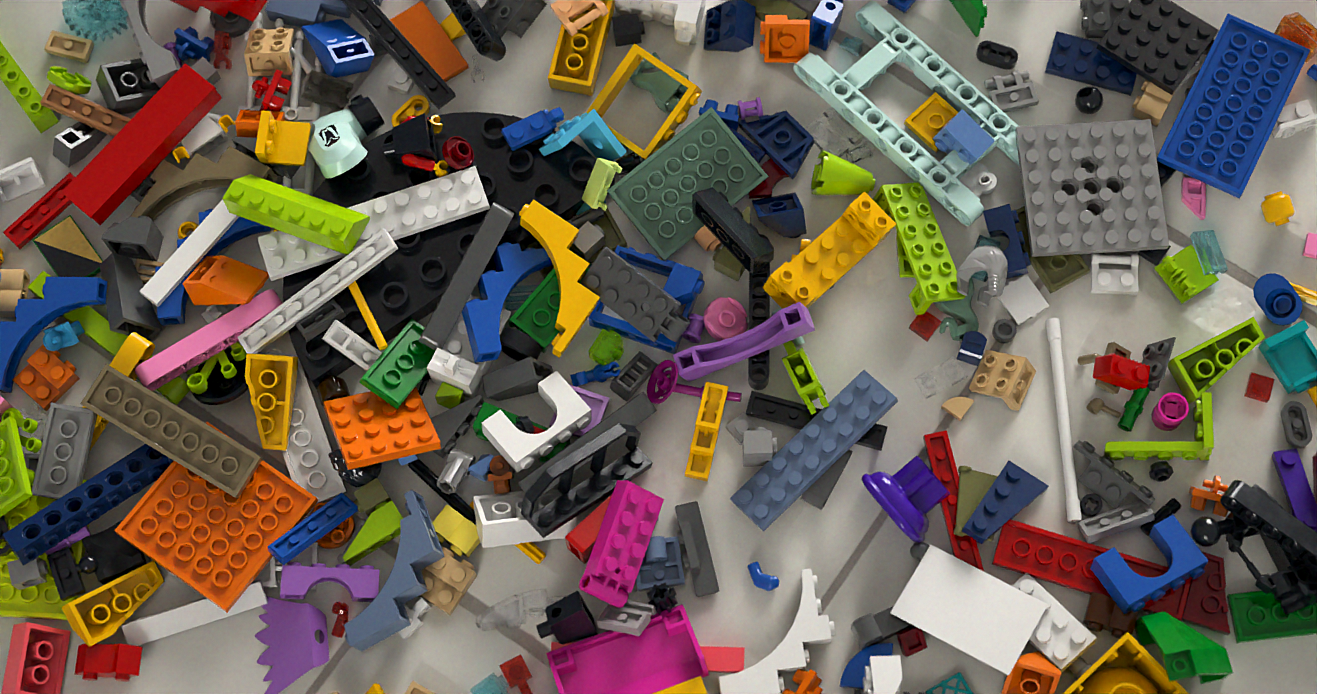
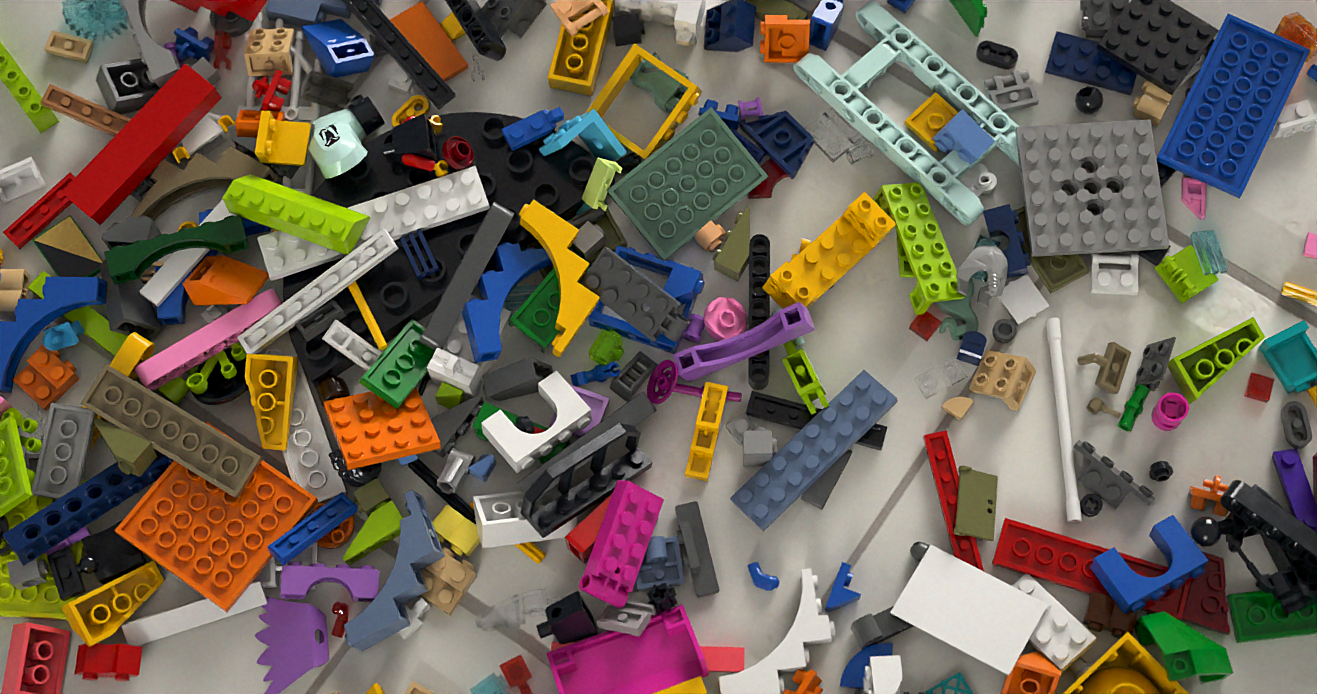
lime tile [47,66,92,94] -> none
dark grey slope [53,122,108,168] -> none
light grey hinge [338,519,366,564] -> none
dark orange hips [488,455,515,494] -> none
black tyre [500,327,542,361] -> none
black slope [692,187,774,276] -> none
dark blue slope [752,192,807,238] -> none
lime cone [811,151,876,195] -> none
clear light blue tile [839,37,863,57] -> none
dark purple piece [861,456,951,542] -> none
dark red plate [896,625,928,657] -> none
dark blue wing [962,460,1049,544] -> none
light grey plate [1078,500,1155,543] -> none
red brick [1092,353,1150,391] -> none
lime bracket [1104,392,1214,461] -> none
black axle [1140,498,1181,536] -> none
blue piece [1253,273,1302,325] -> none
yellow head [1261,191,1295,226] -> none
none -> olive slope [94,418,157,477]
none -> dark green arch [104,215,250,285]
none -> dark blue tile [400,229,439,280]
none -> blue slope [825,562,861,613]

